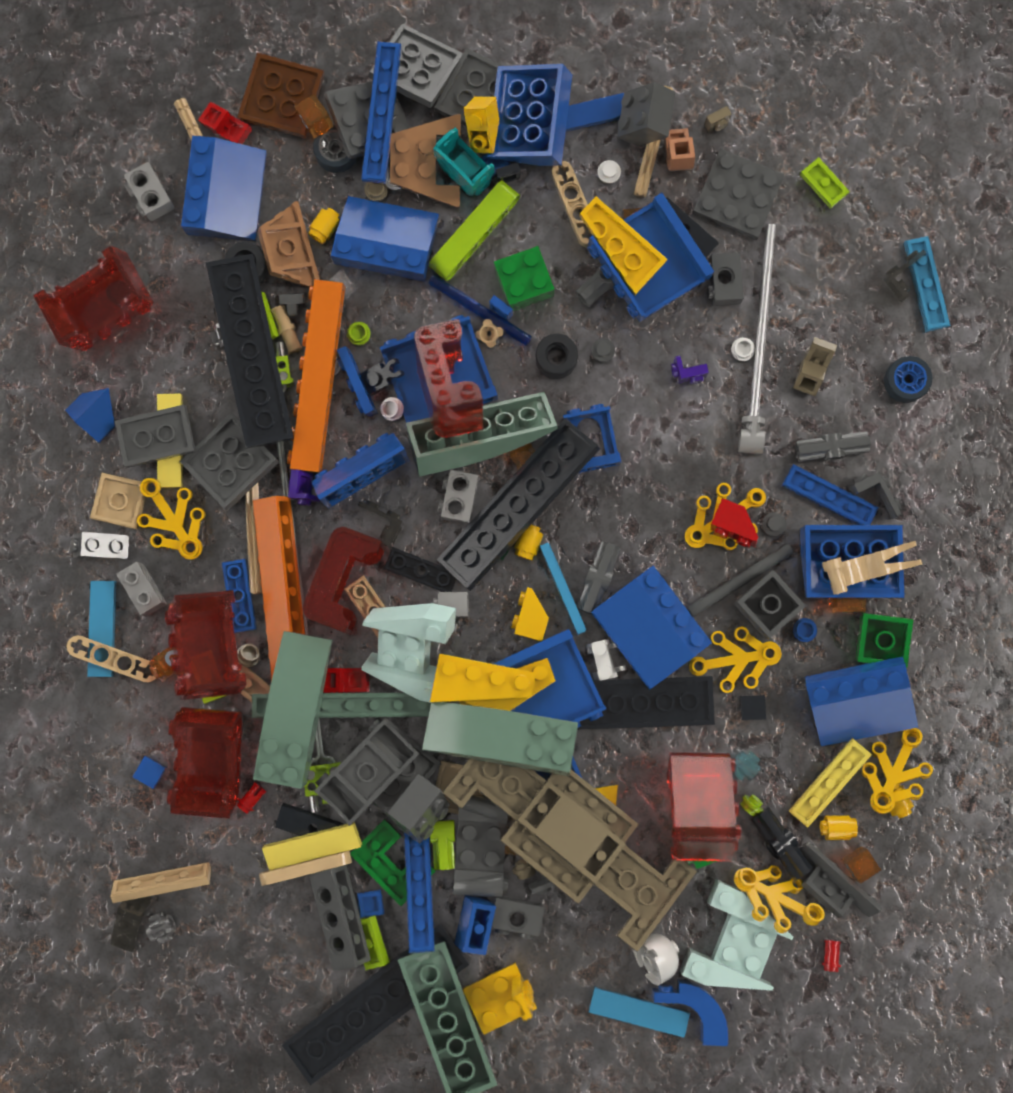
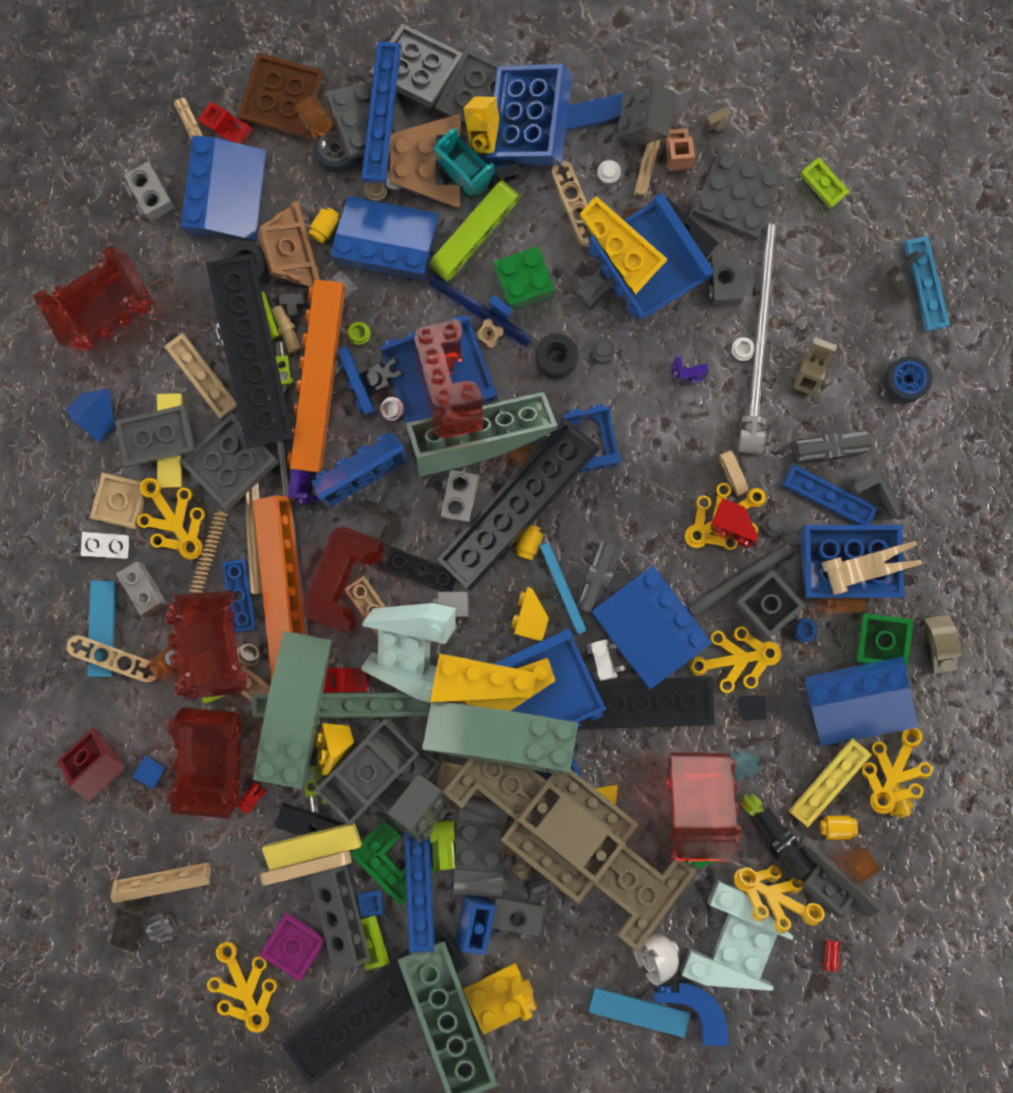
none -> dark red slope [57,728,125,801]
none -> tan tile [164,333,237,421]
none -> tan piece [179,508,228,624]
none -> yellow plant [207,941,278,1033]
none -> magenta plate [259,912,326,982]
none -> yellow slope [314,723,354,775]
none -> tan beam [719,450,749,496]
none -> dark tan brick [925,615,961,674]

